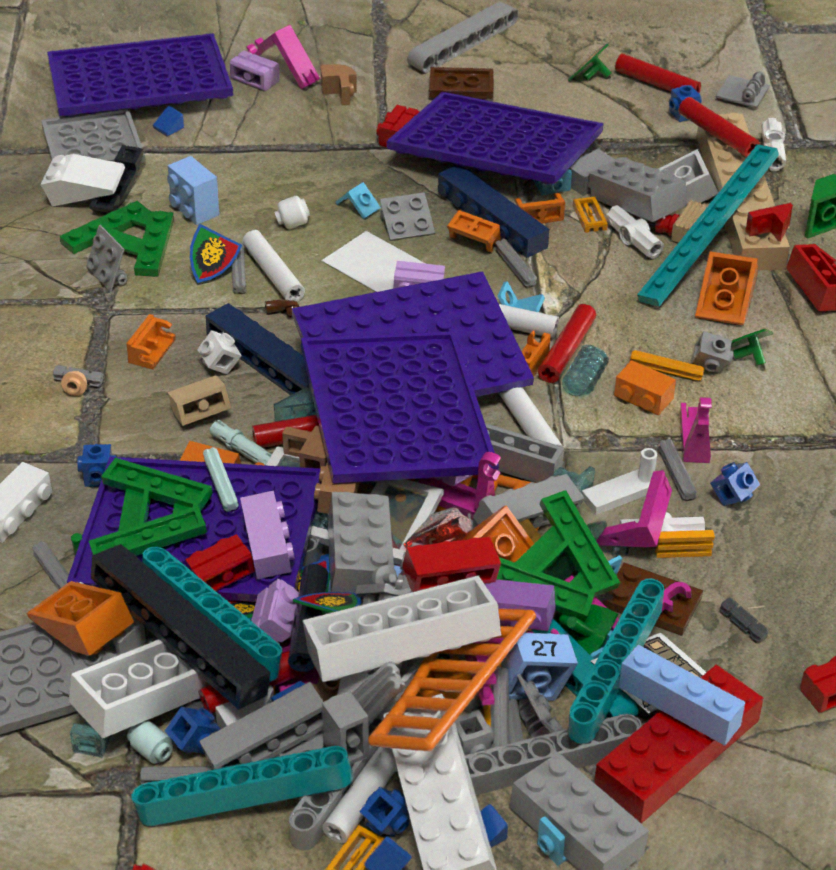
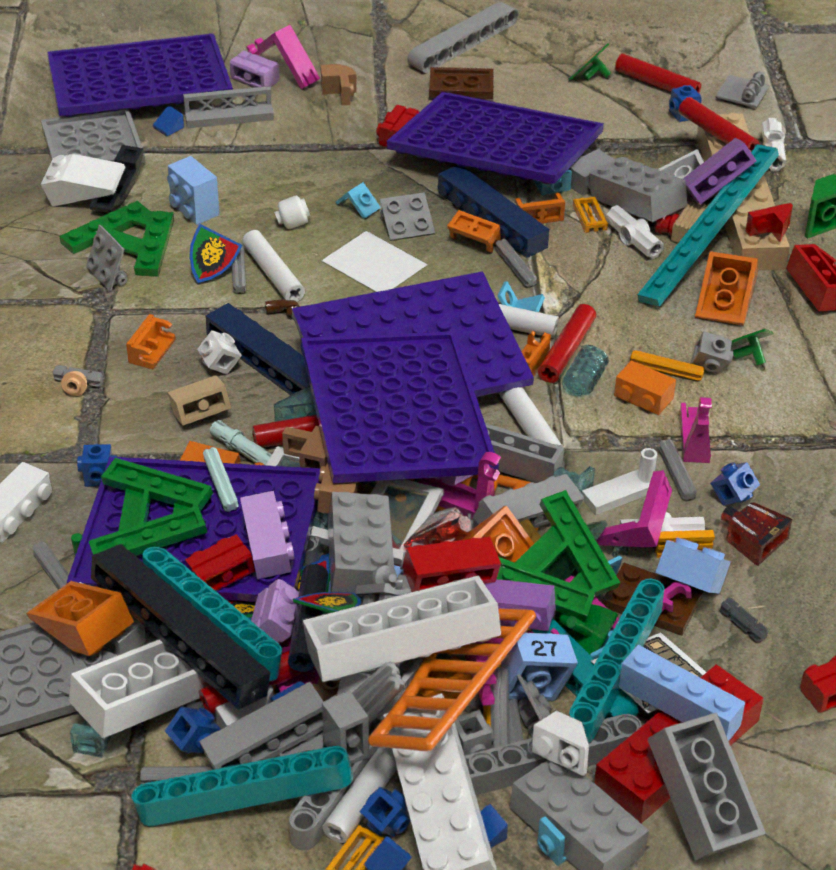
light aqua brick [127,721,173,764] -> none
lavender brick [393,261,445,289] -> none
none -> light grey fence [183,86,274,128]
none -> white slope [532,711,589,776]
none -> light grey brick [648,712,766,860]
none -> light blue brick [655,537,731,594]
none -> medium lavender brick [683,138,757,204]
none -> clear red torso [721,502,793,566]

